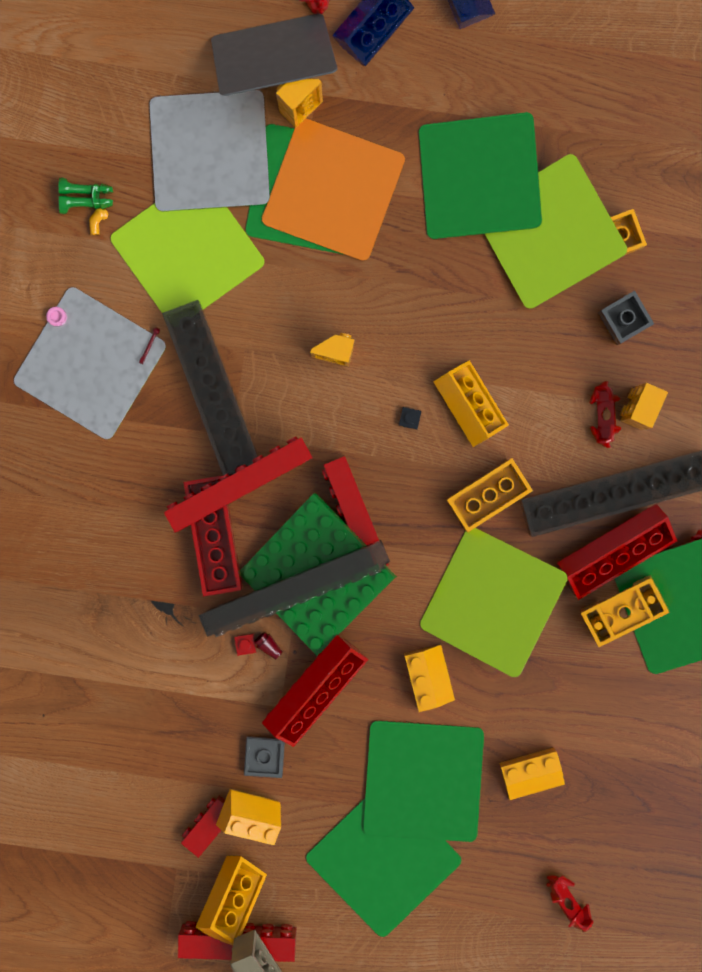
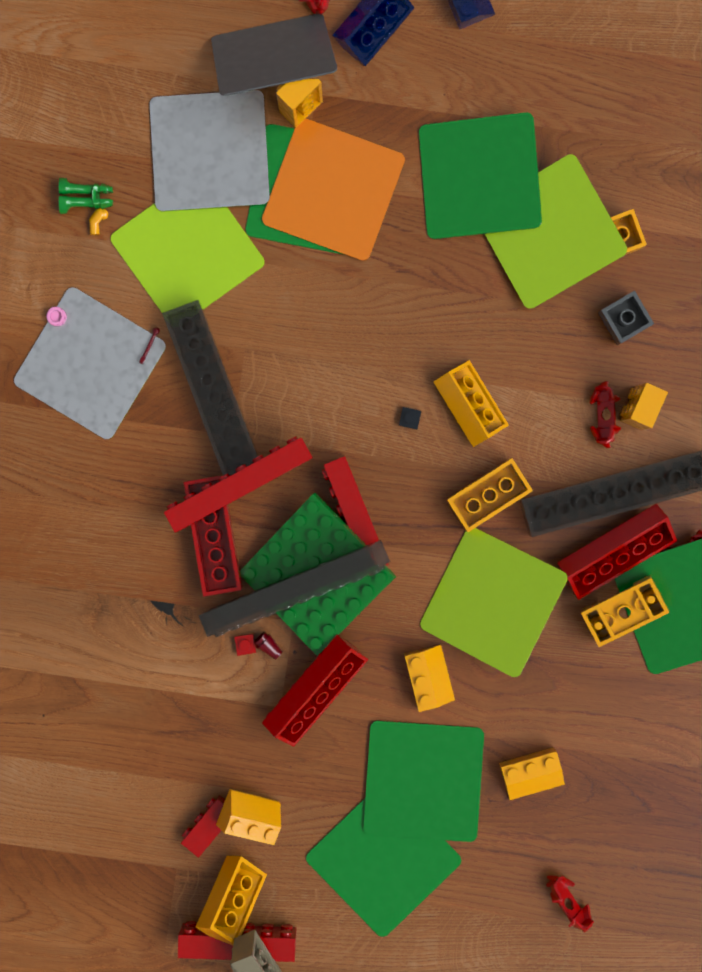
dark grey plate [244,736,285,778] -> none
light orange slope [310,333,355,367] -> none

